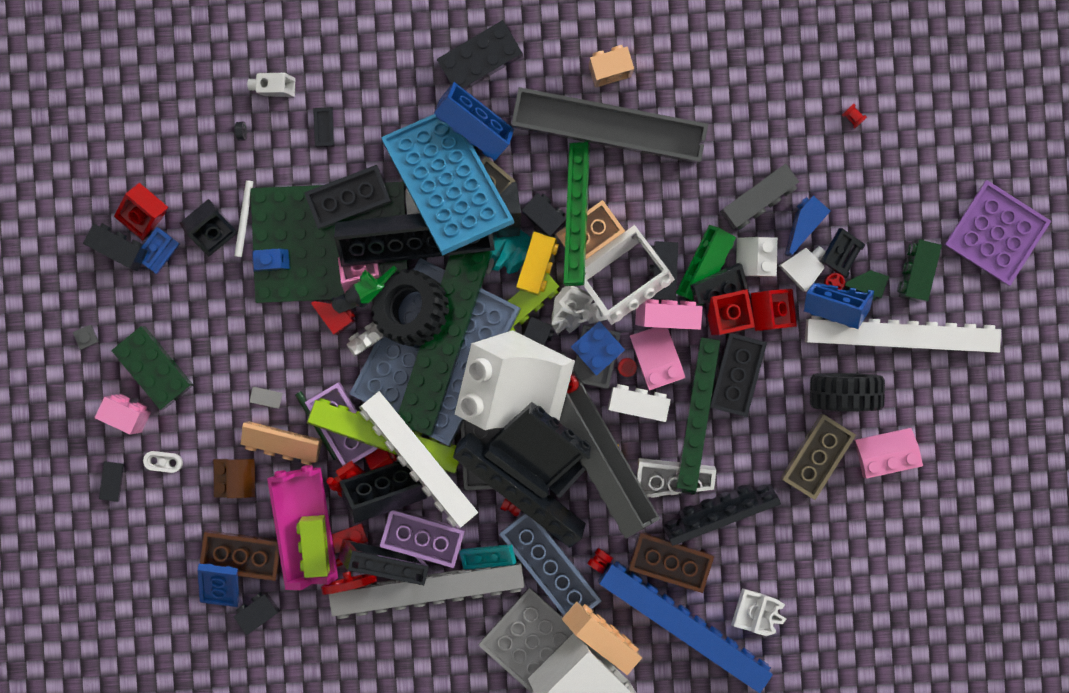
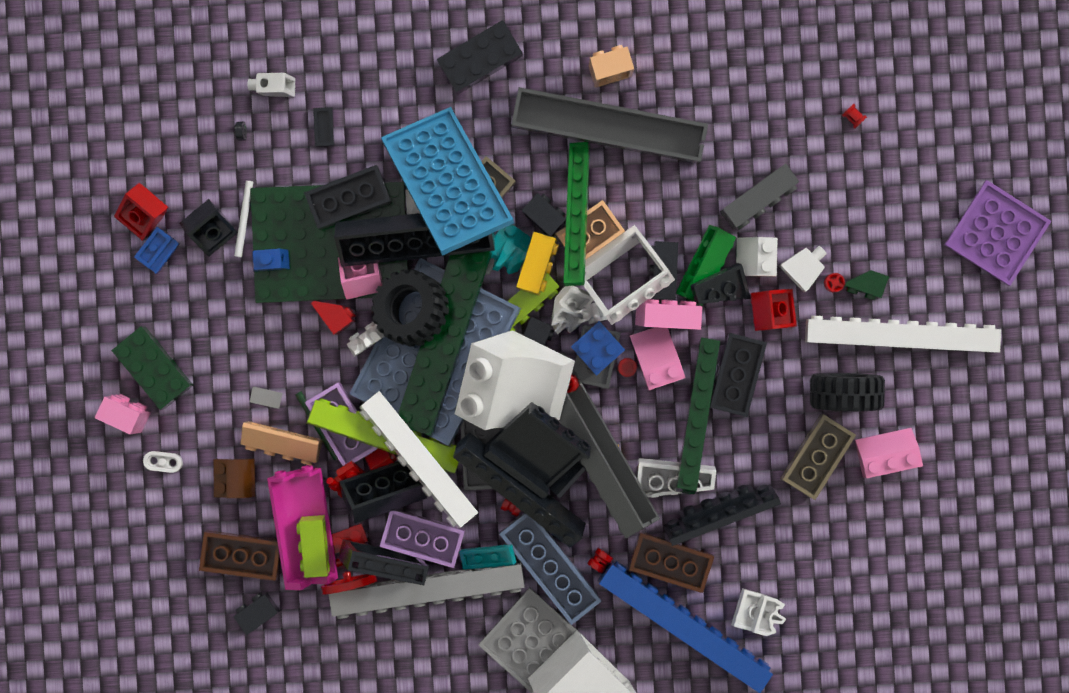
dark grey plate [73,325,99,350] -> none
black brick [83,223,148,271] -> none
black tile [99,461,124,502] -> none
blue plate [197,564,239,607] -> none
animal [330,266,397,313] -> none
blue brick [434,82,514,161] -> none
black slope [496,182,521,238] -> none
light nougat brick [562,601,642,675] -> none
white brick [608,384,671,422] -> none
red slope [707,289,755,335] -> none
blue slope [785,196,831,257] -> none
blue wedge [803,283,874,329] -> none
black plate [821,228,865,278] -> none
dark green brick [897,239,942,303] -> none

